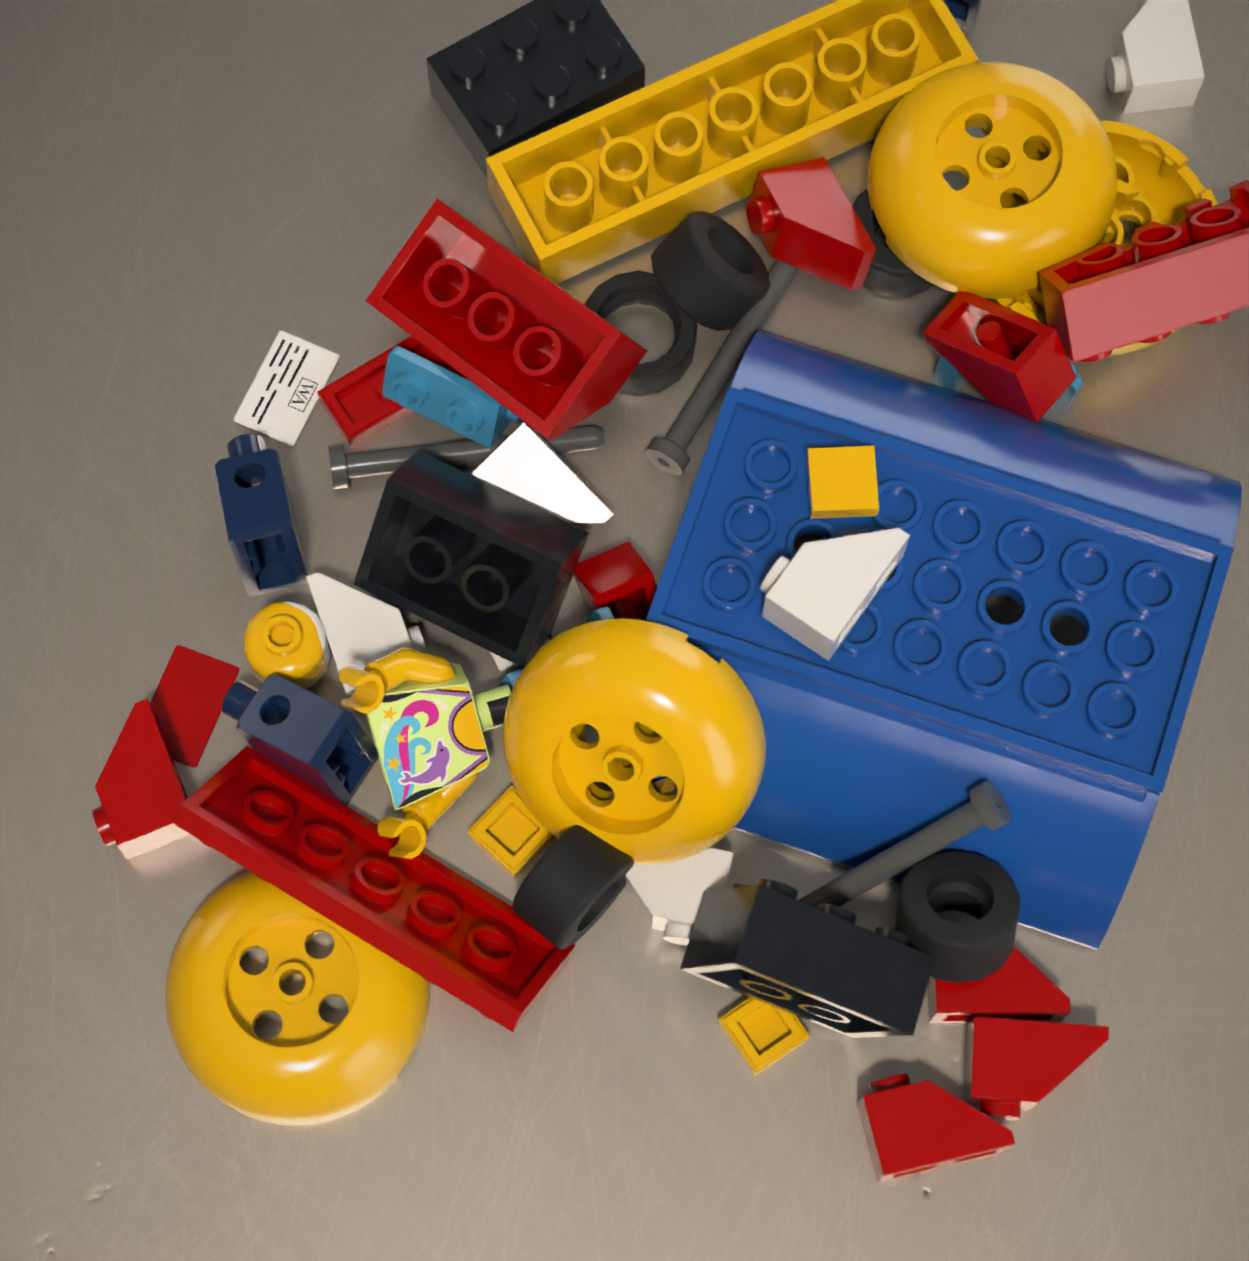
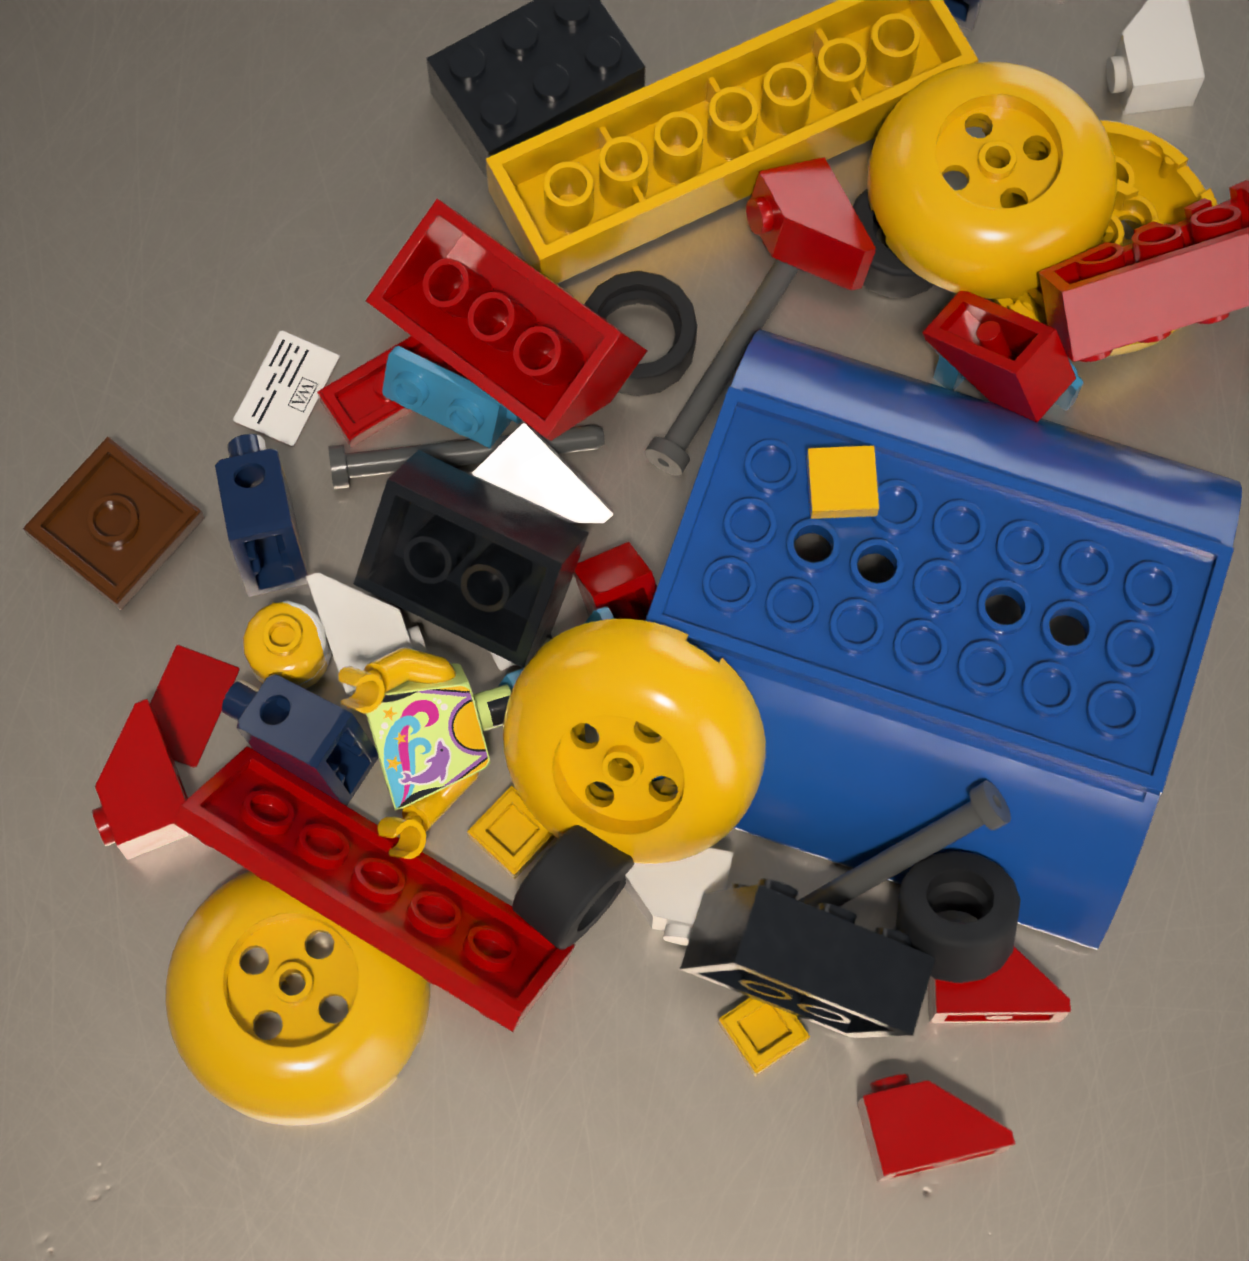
black tyre [651,211,770,331] -> none
white slope [760,528,910,661] -> none
red slope [963,1016,1109,1120] -> none
none -> reddish brown plate [23,436,205,611]

